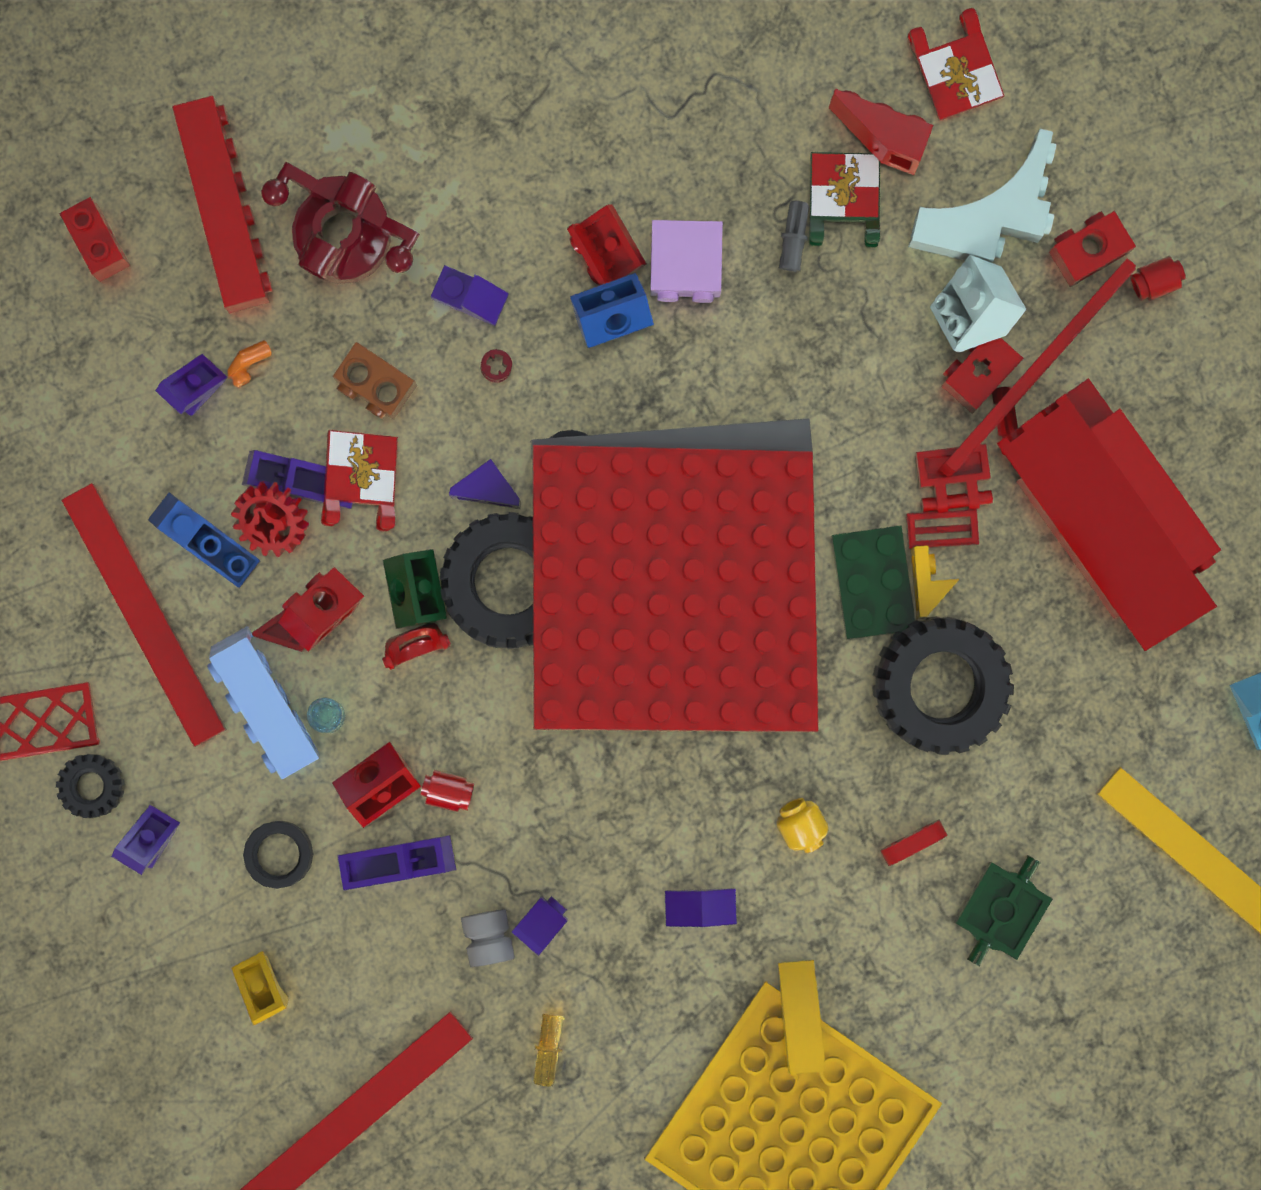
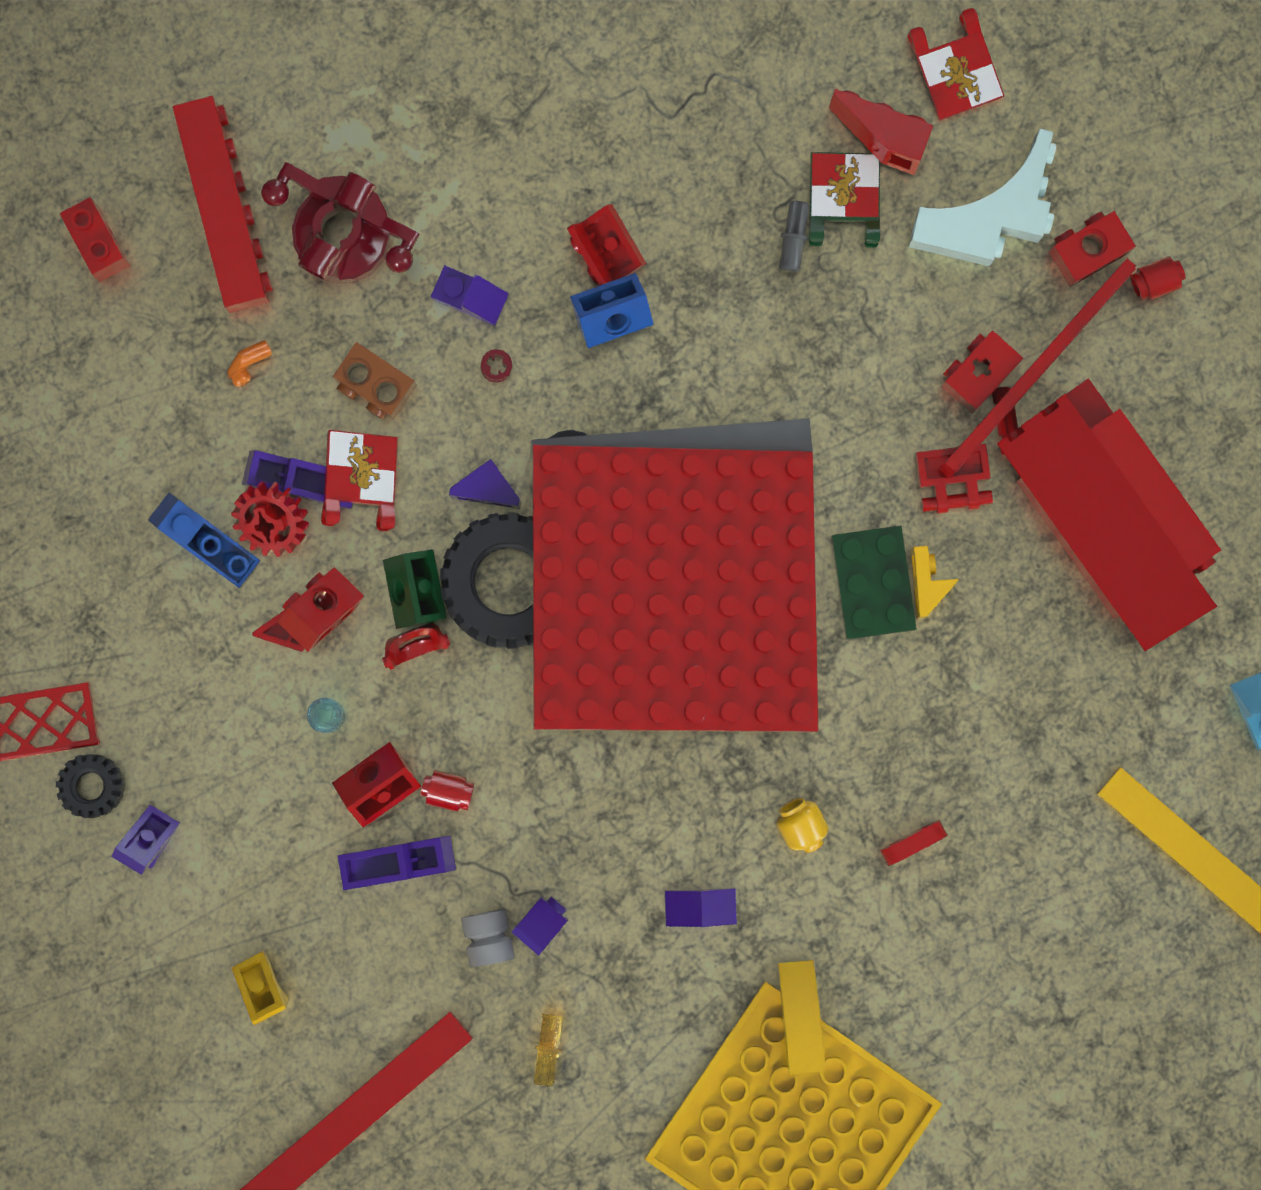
red tile [61,483,227,747] -> none
dark purple slope [155,354,227,416] -> none
light blue wedge [207,626,319,779] -> none
black tyre [243,821,313,889] -> none
lavender brick [650,220,723,303] -> none
black tyre [872,616,1014,755] -> none
red tile [906,509,979,549] -> none
light aqua slope [930,255,1026,352] -> none
dark green plate [954,855,1053,967] -> none

